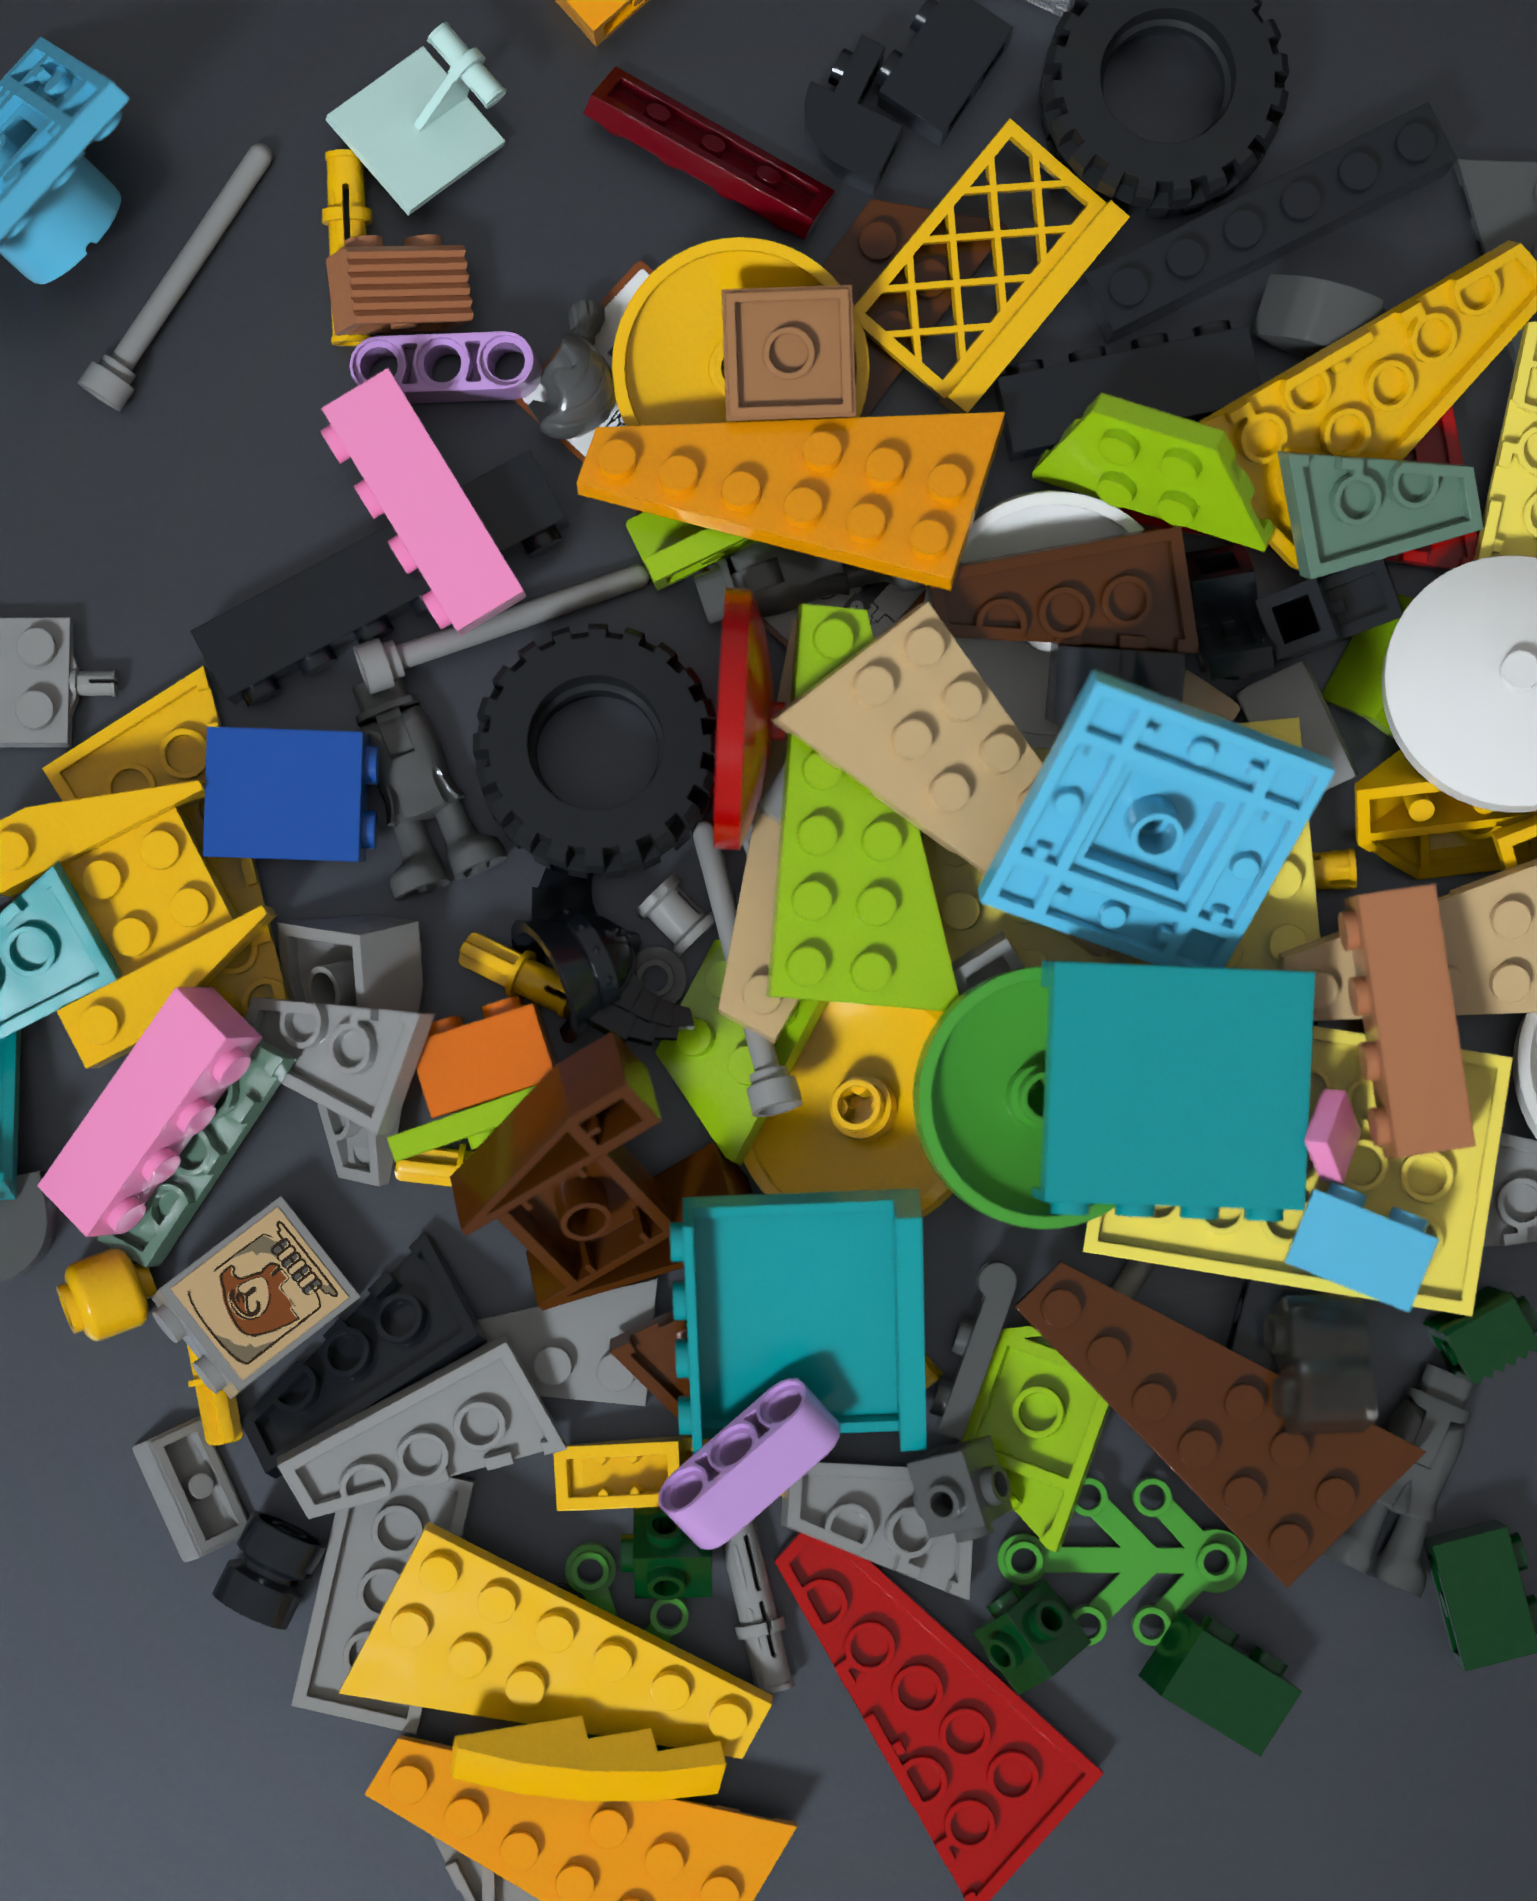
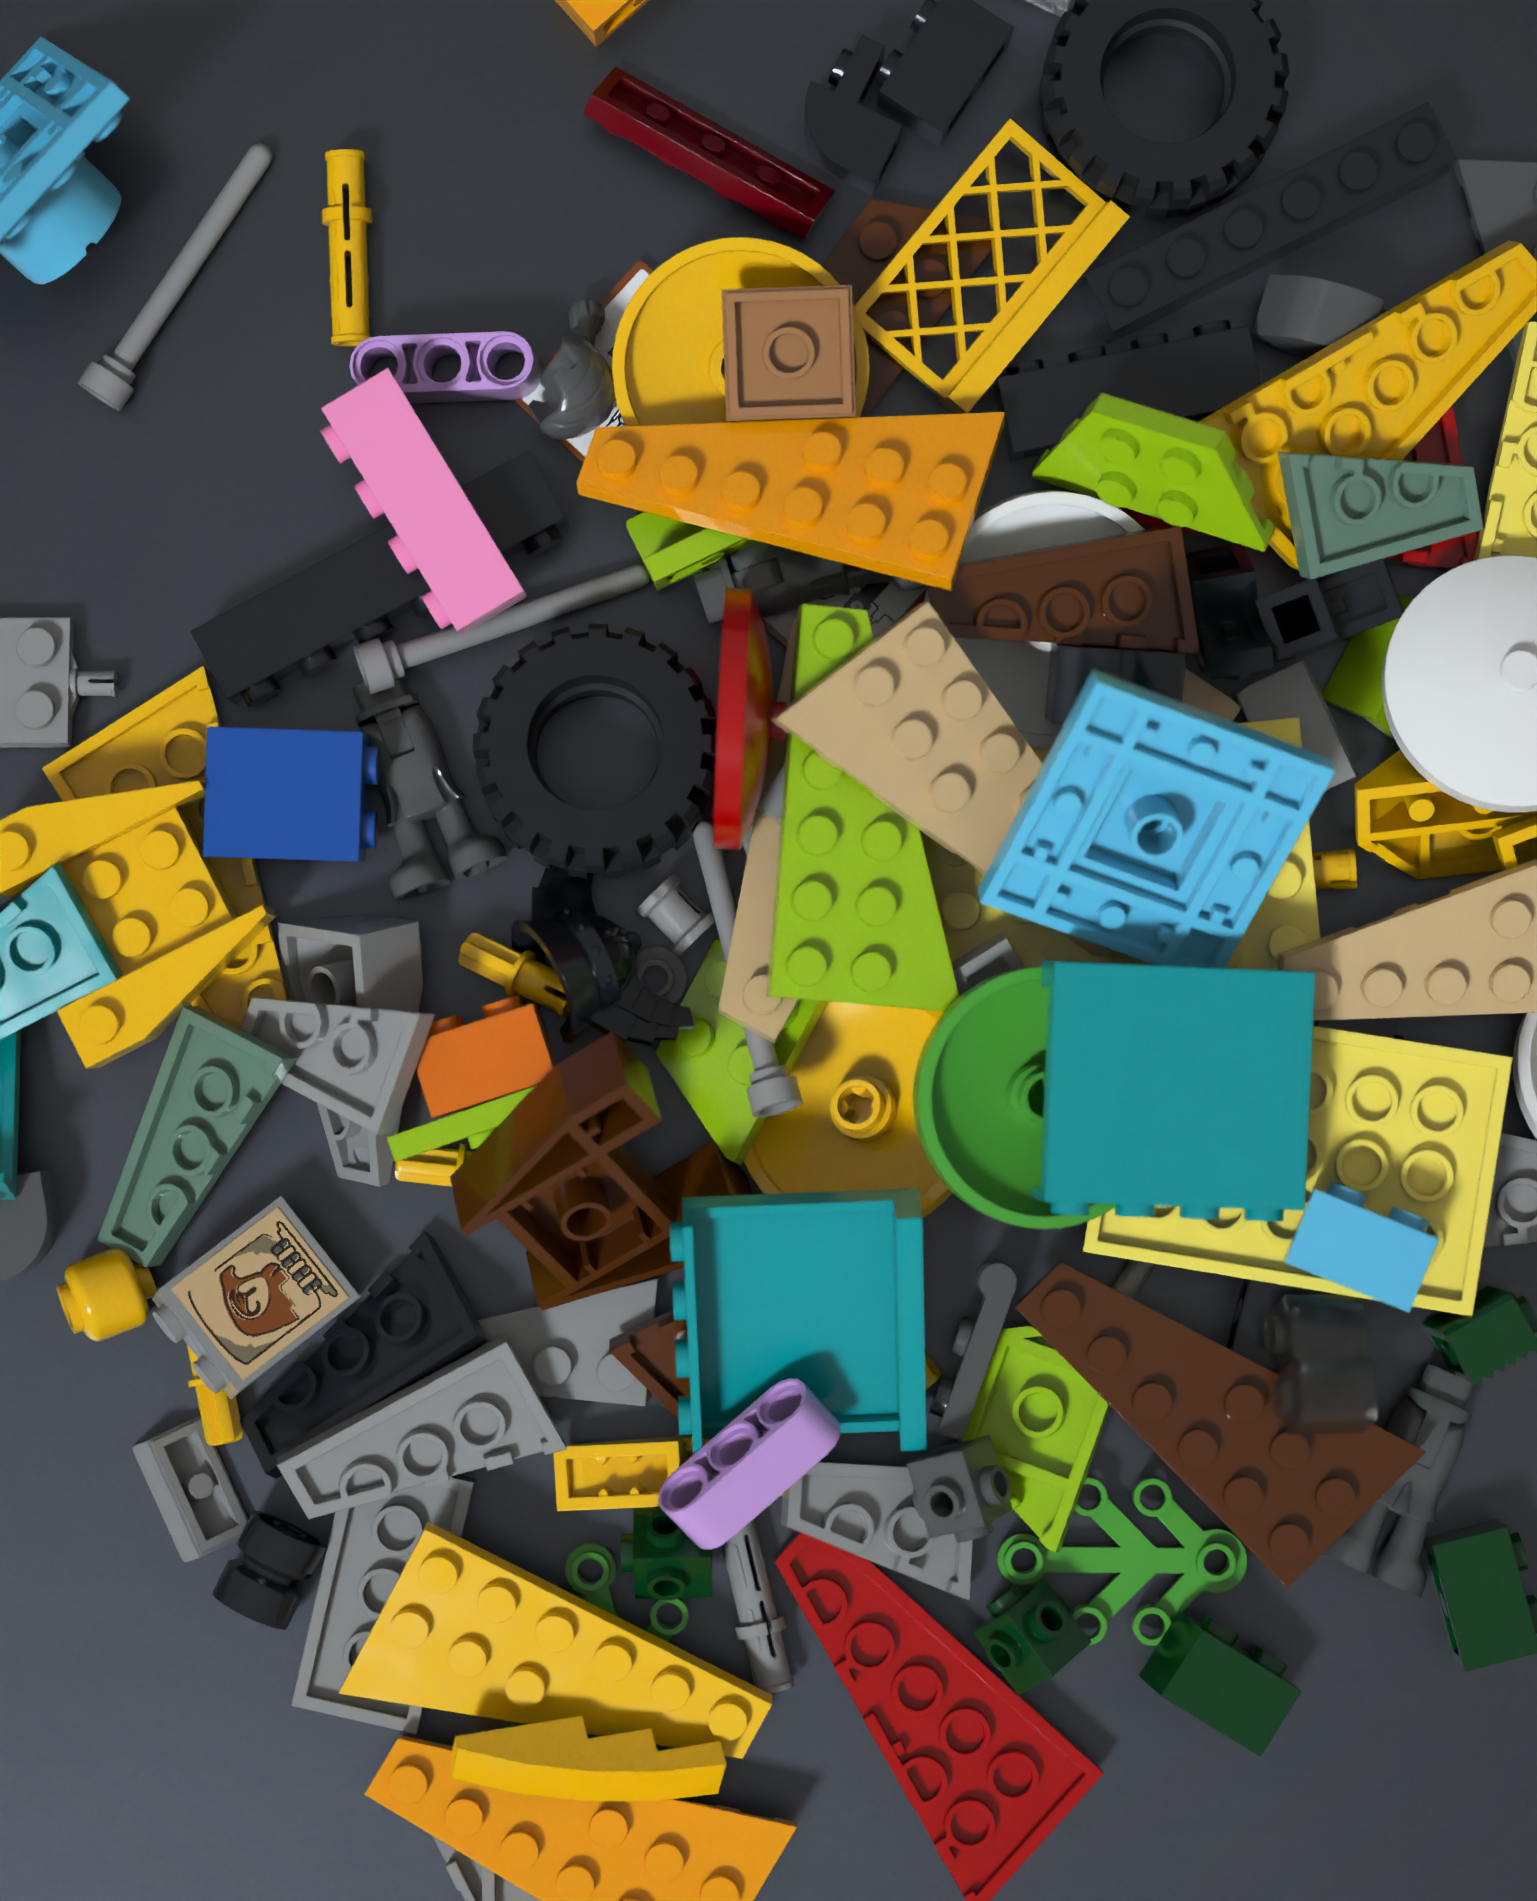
bright pink brick [37,987,263,1237] -> none
light aqua plate [326,22,507,216] -> none
nougat brick [326,234,474,336] -> none
bright pink tile [1304,1089,1361,1183] -> none
nougat brick [1338,884,1476,1158] -> none

